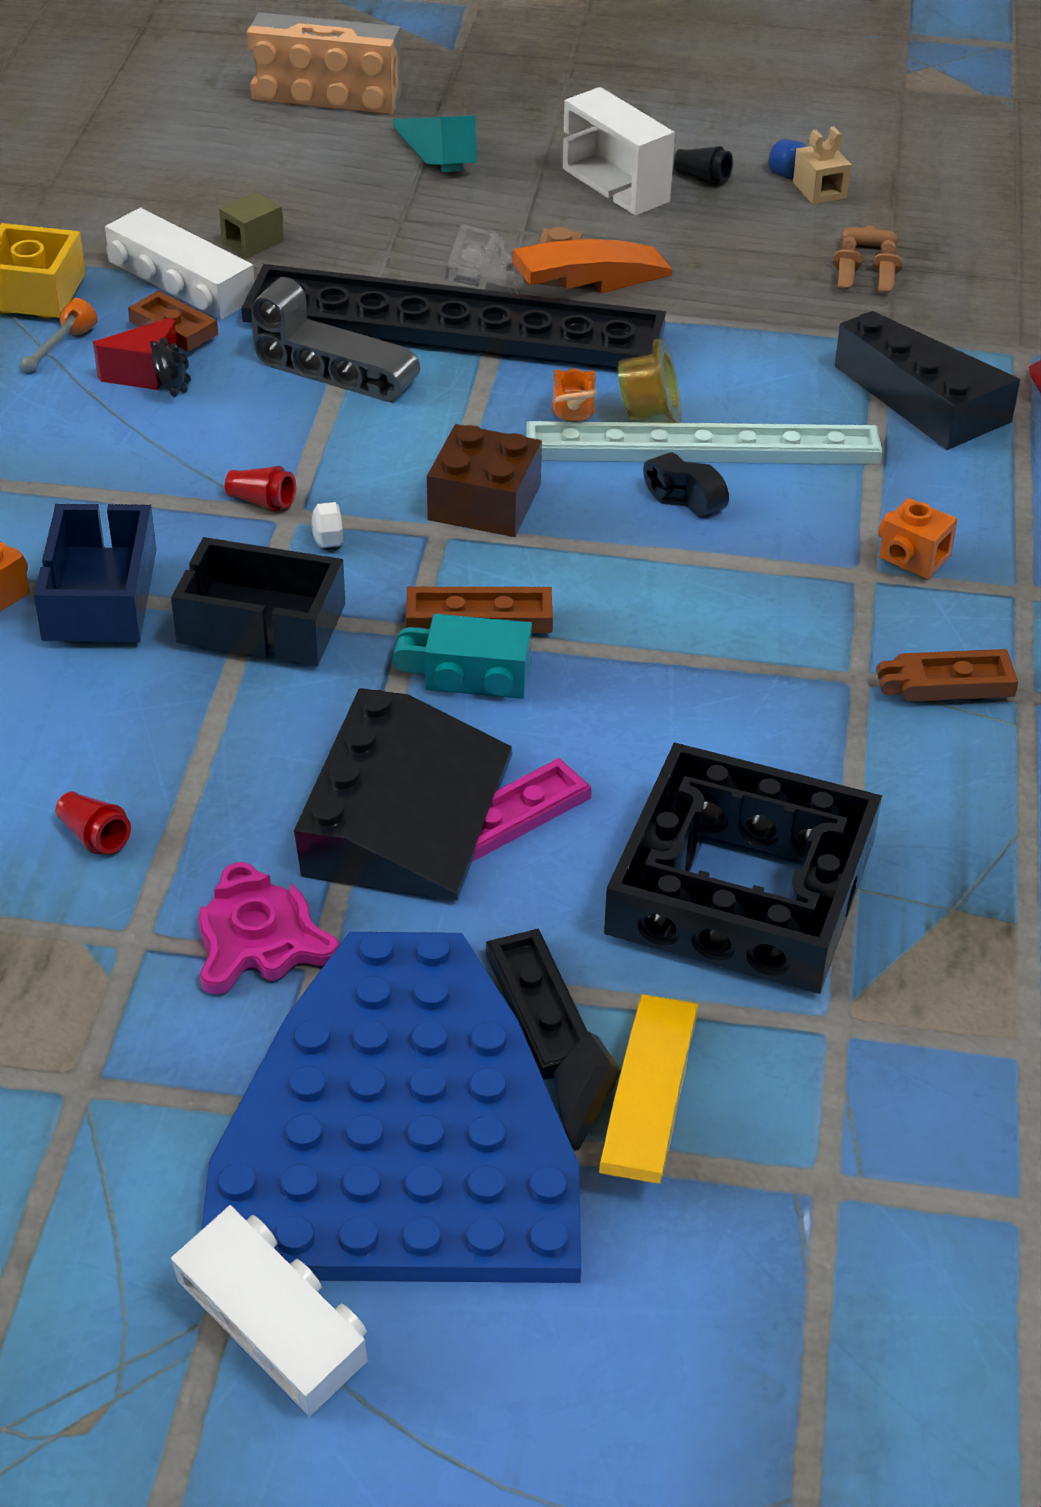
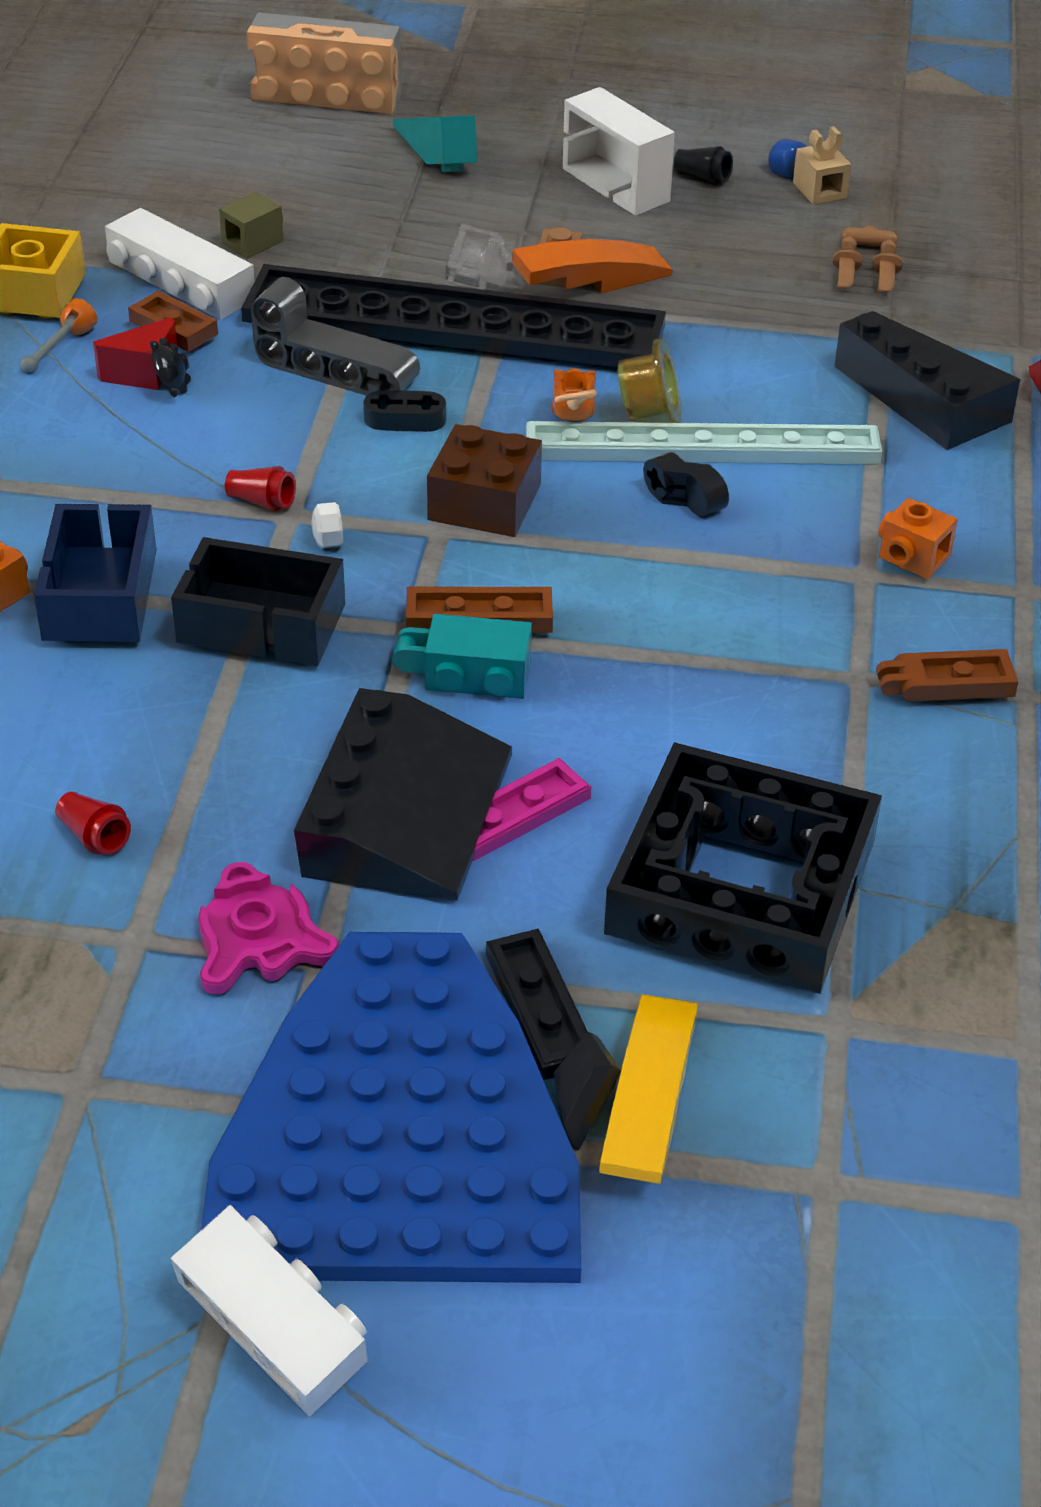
none -> black beam [363,390,447,432]

